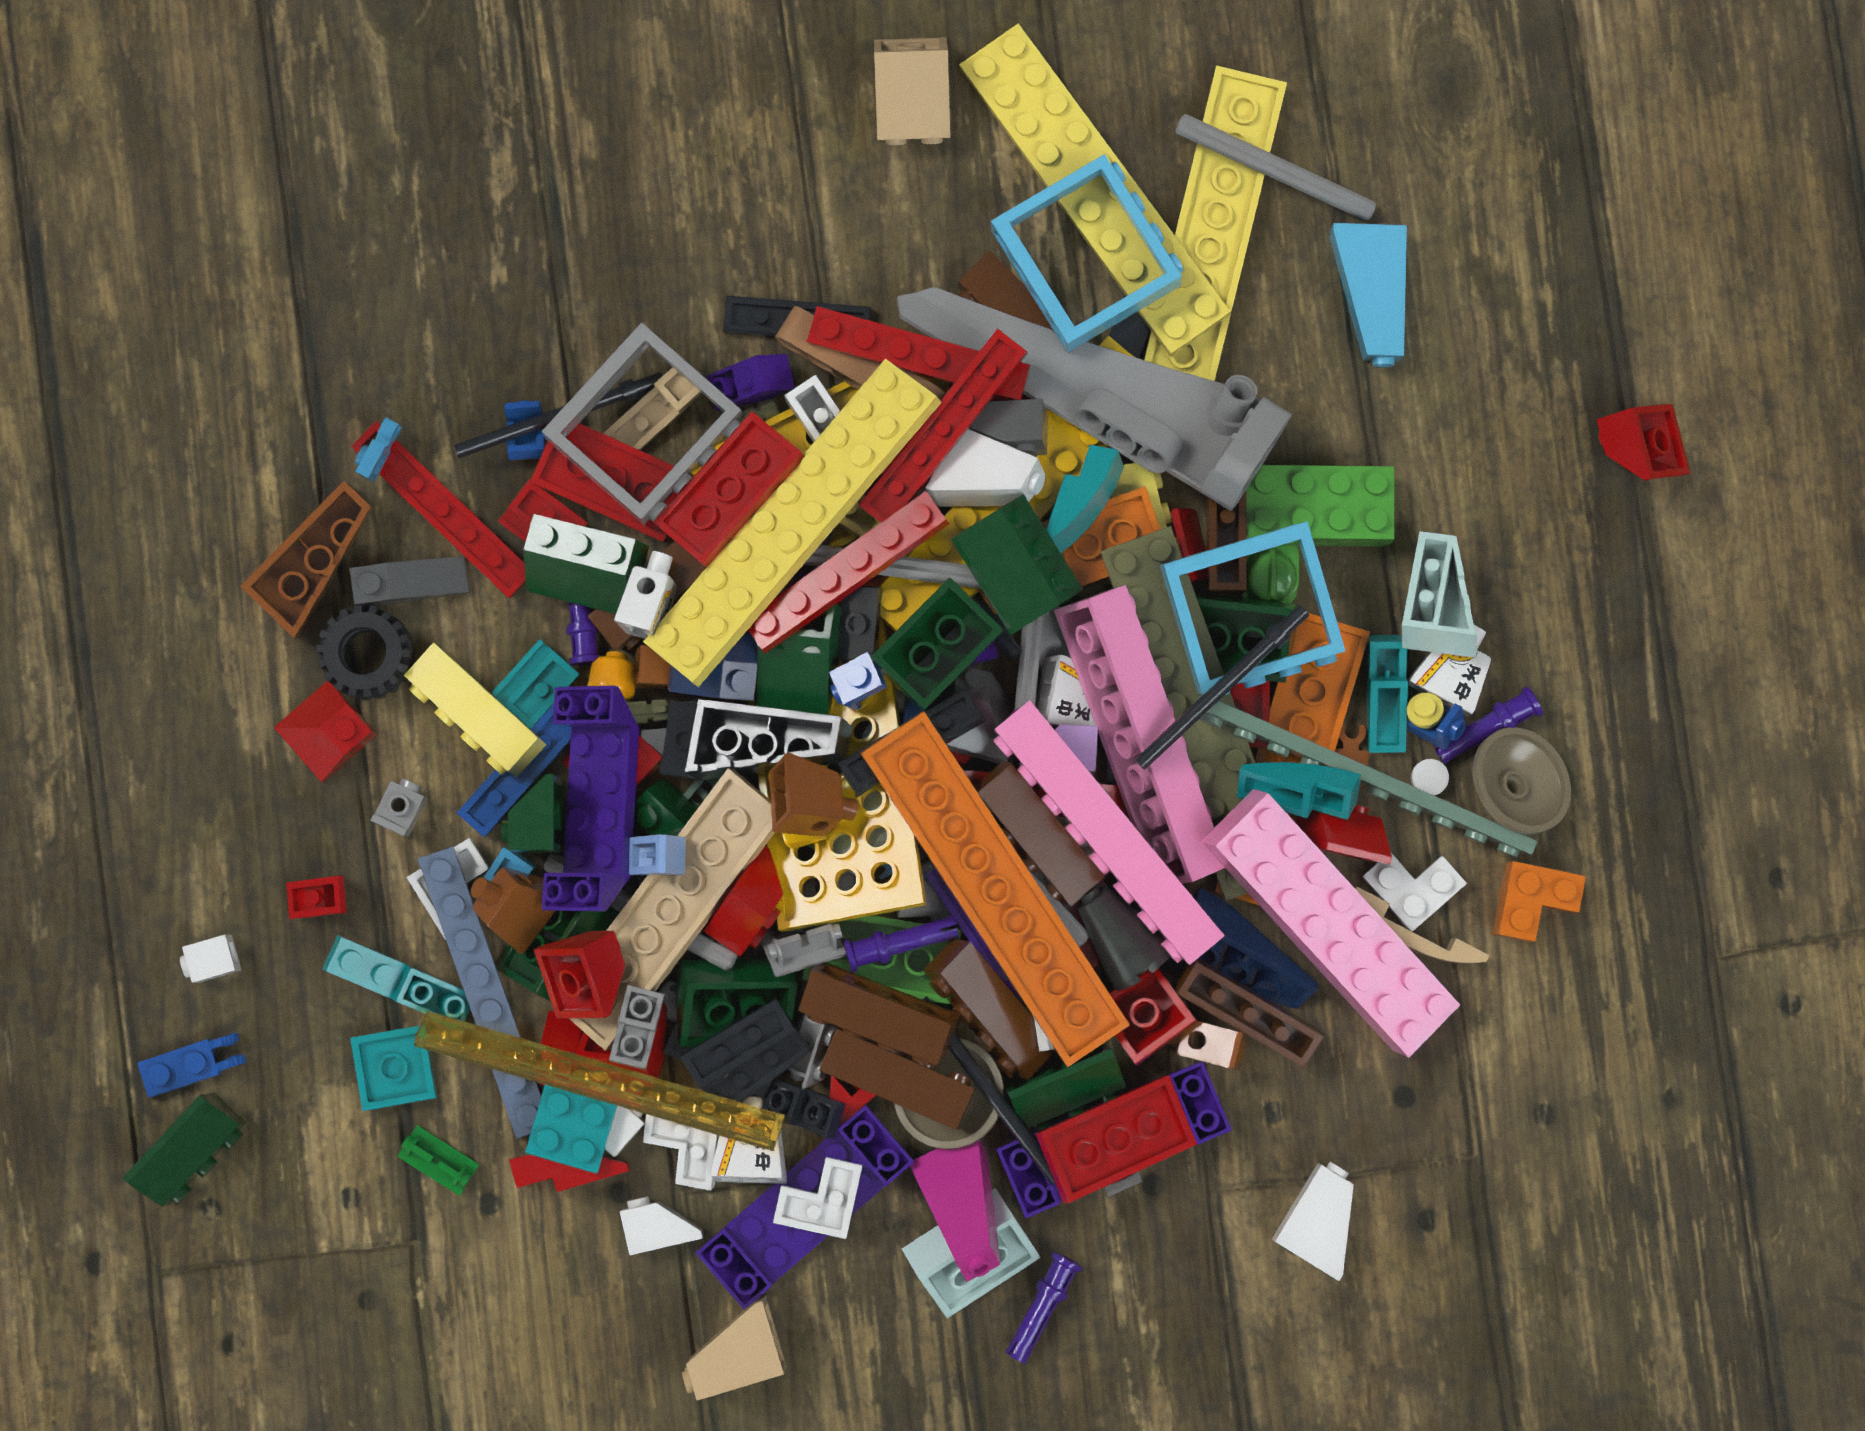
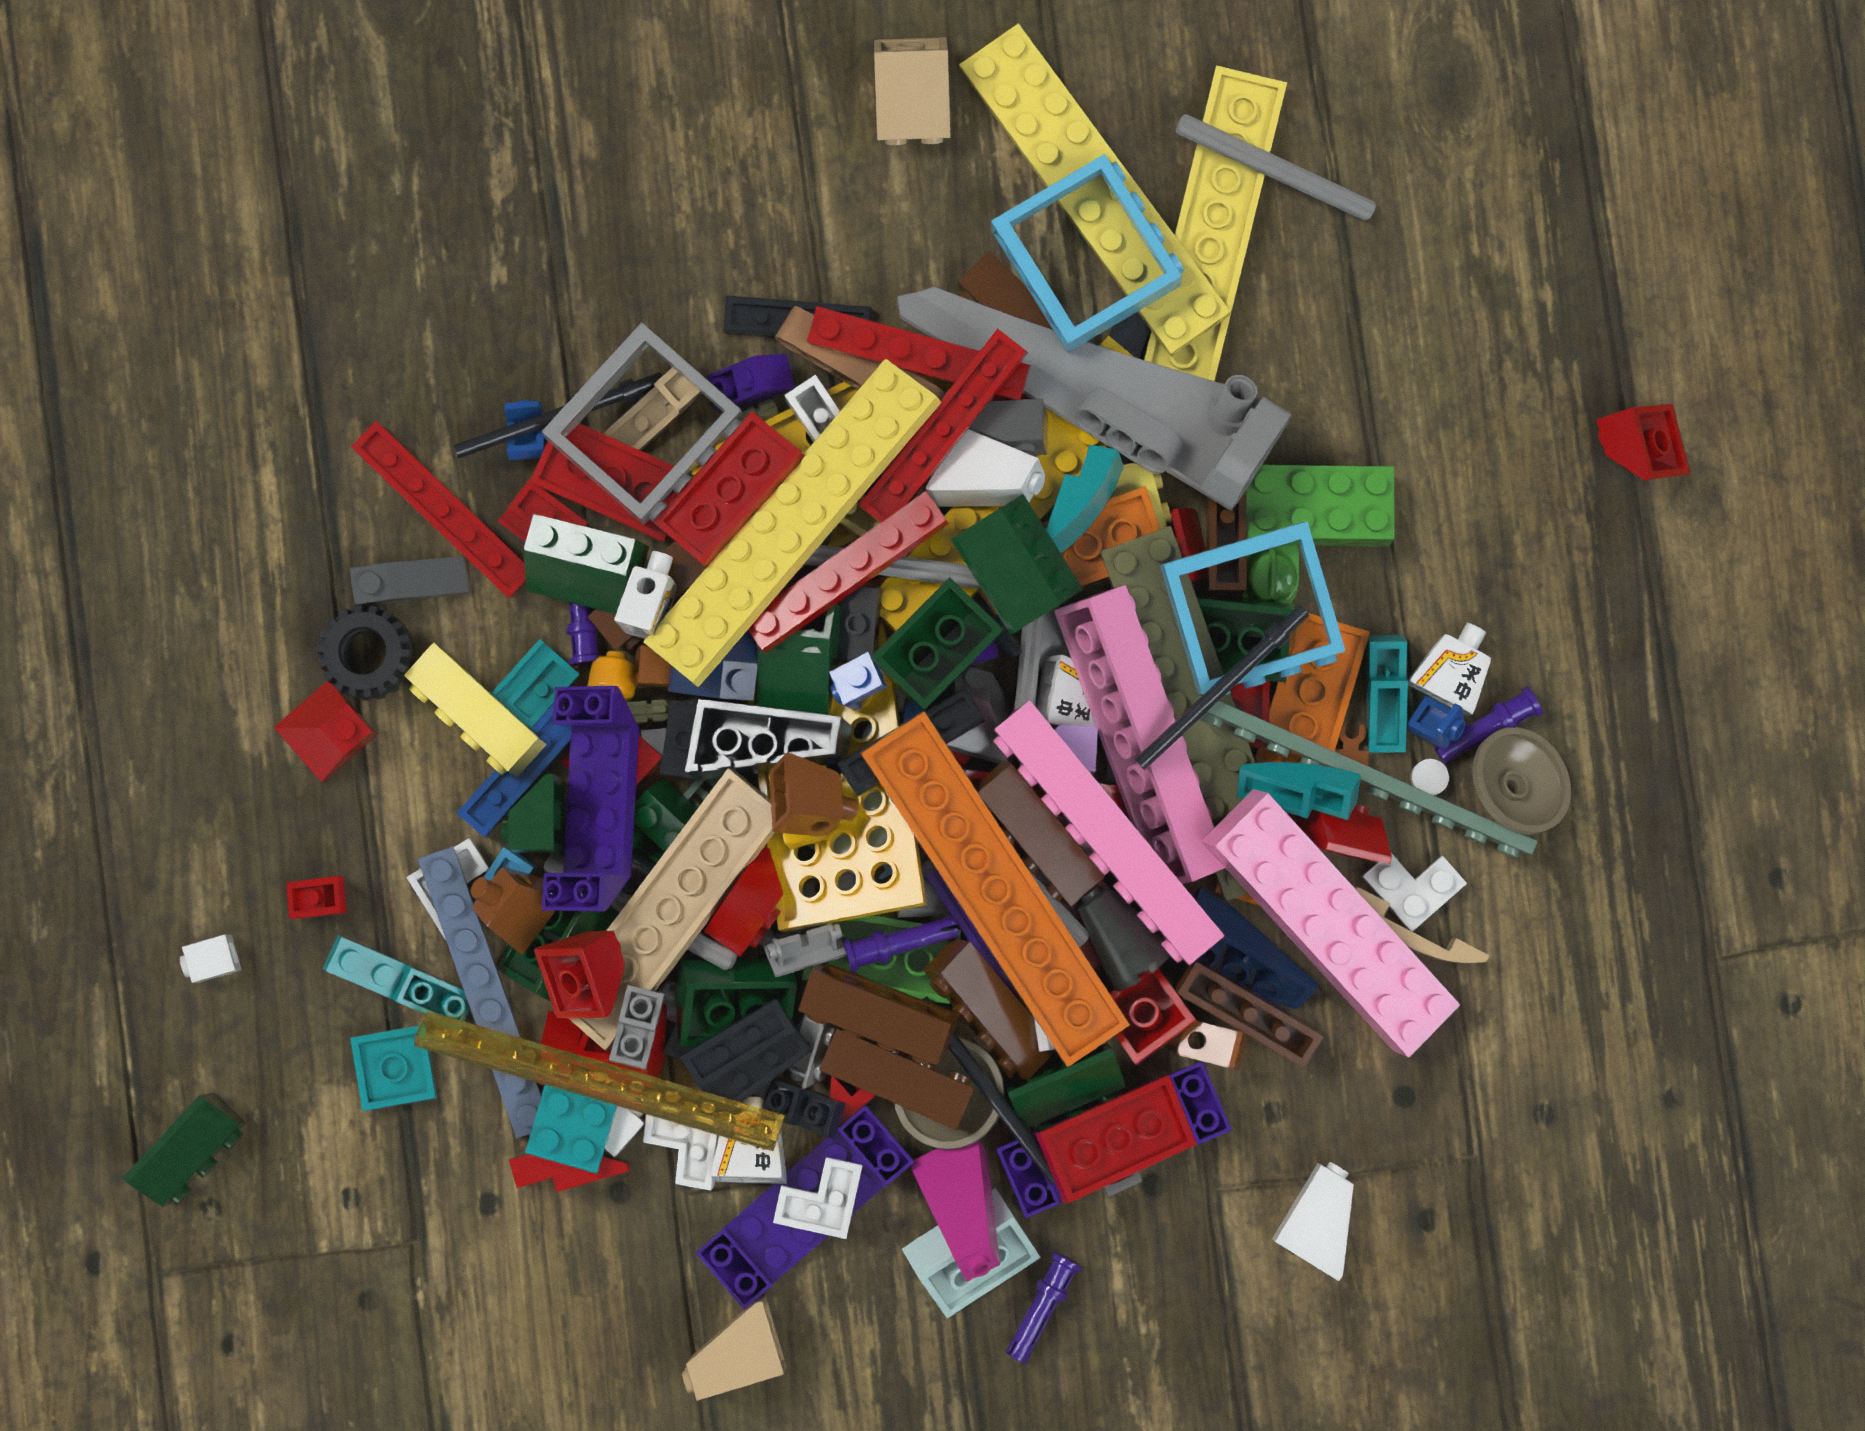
blue hinge [137,1032,247,1098] -> none
dark orange wedge [240,481,373,638] -> none
dark azure plate [355,417,402,483] -> none
light grey brick [370,778,428,838] -> none
green hinge [397,1125,480,1196] -> none
white slope [620,1196,705,1255] -> none
light blue slope [629,834,686,875] -> none
medium azure slope [1329,223,1407,367] -> none
light aqua wedge [1402,531,1477,658] -> none
light yellow plate [1407,693,1444,729] -> none
orange brick [1492,861,1586,942] -> none

